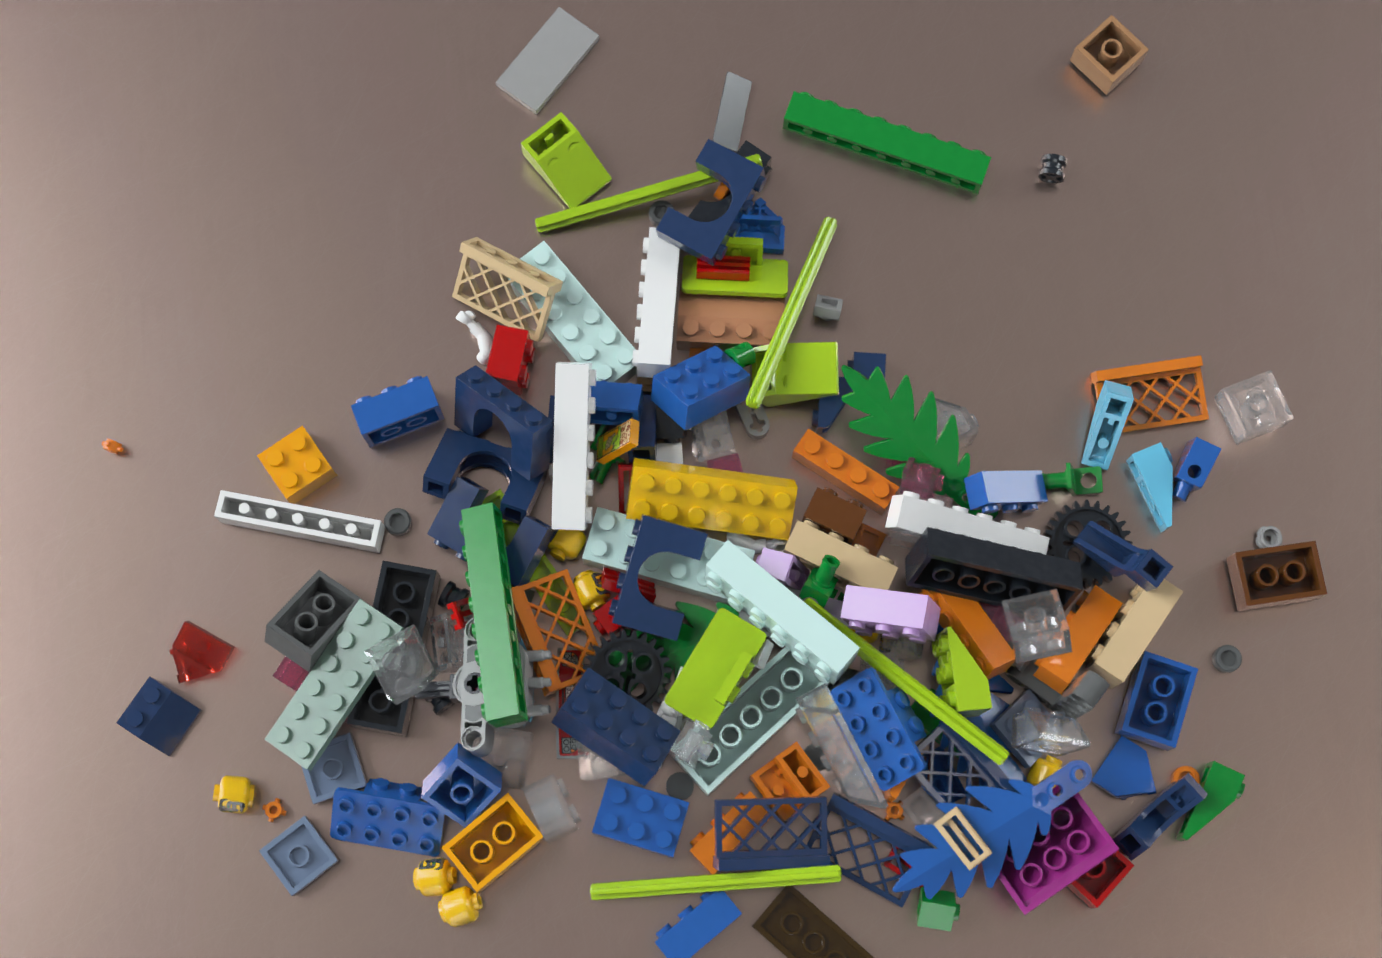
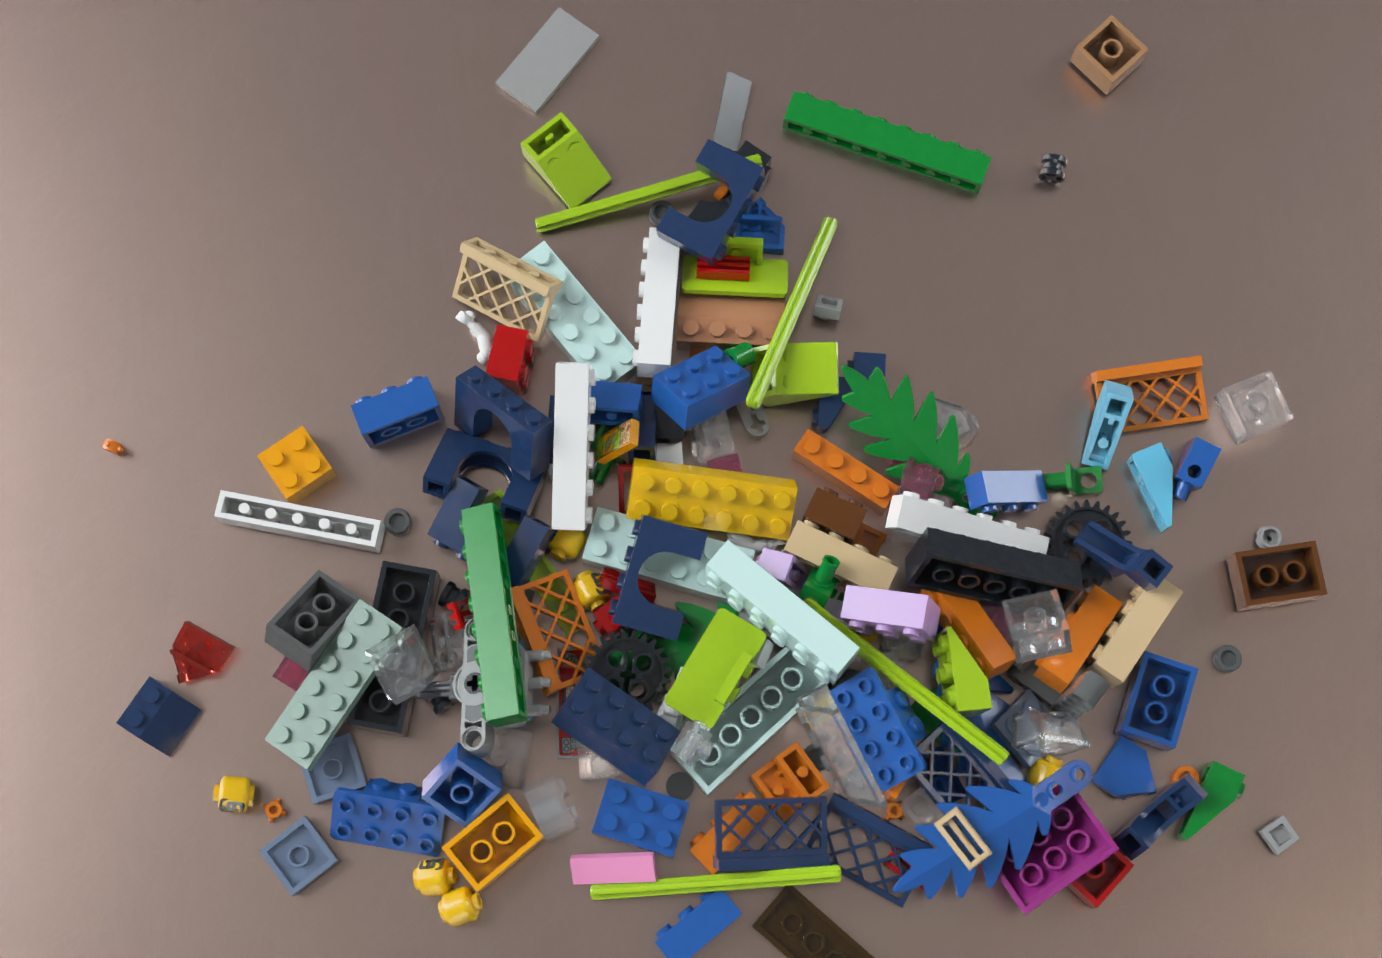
brick [916,887,960,932] -> none
none -> bright pink tile [570,851,657,885]
none -> light grey plate [1258,815,1300,855]

